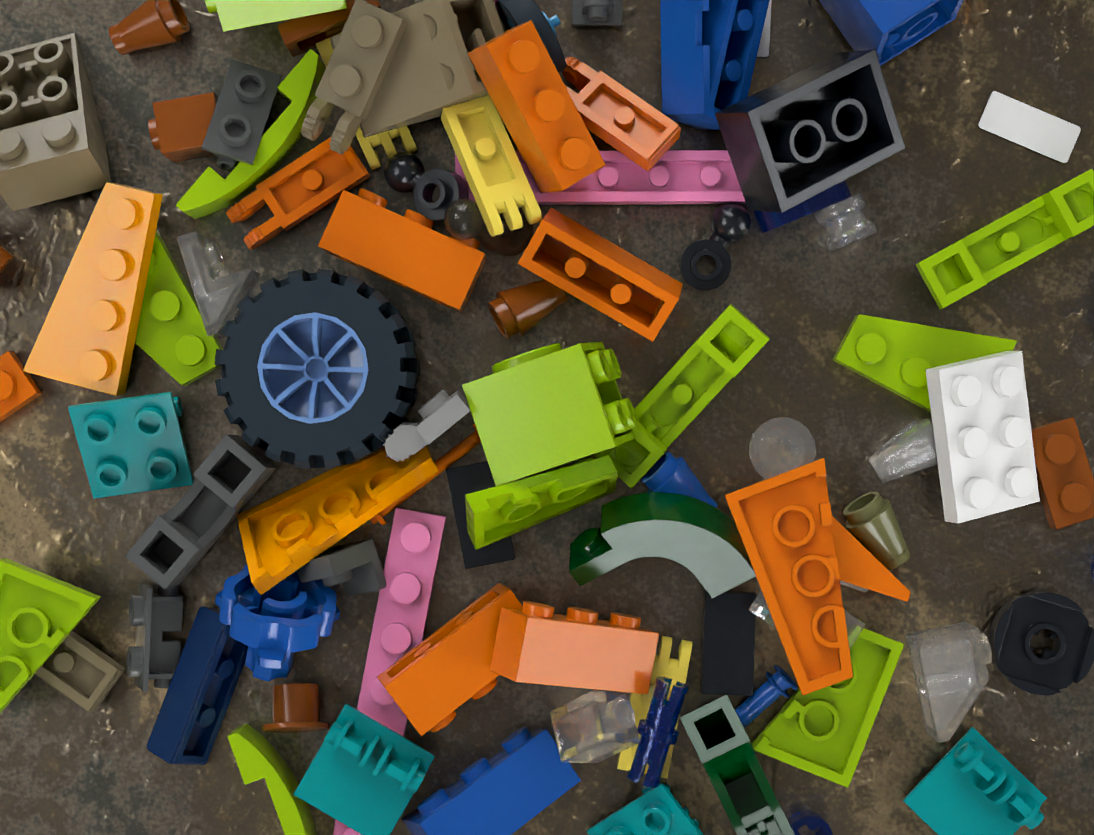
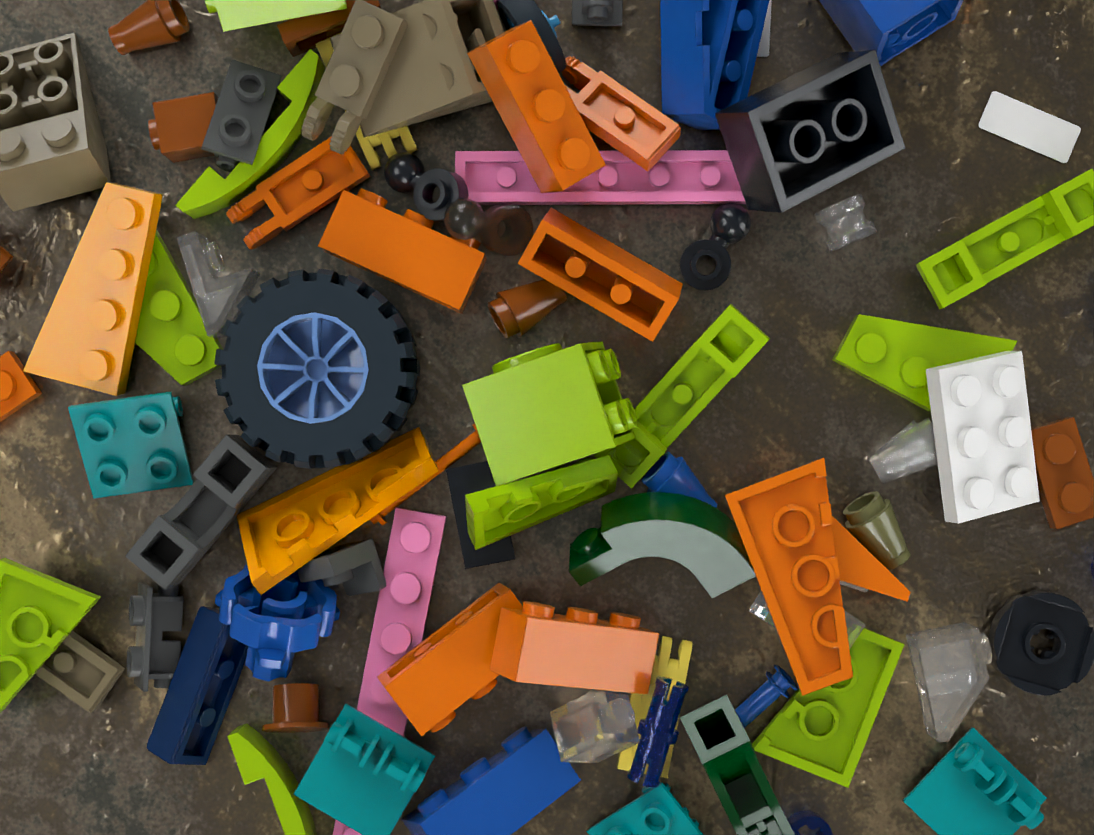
light grey hinge [383,389,471,462] -> none
light yellow hinge [441,95,542,237] -> none
black tile [700,590,756,696] -> none
clear piece [749,417,816,479] -> none
clear blue beam [754,180,852,233] -> none

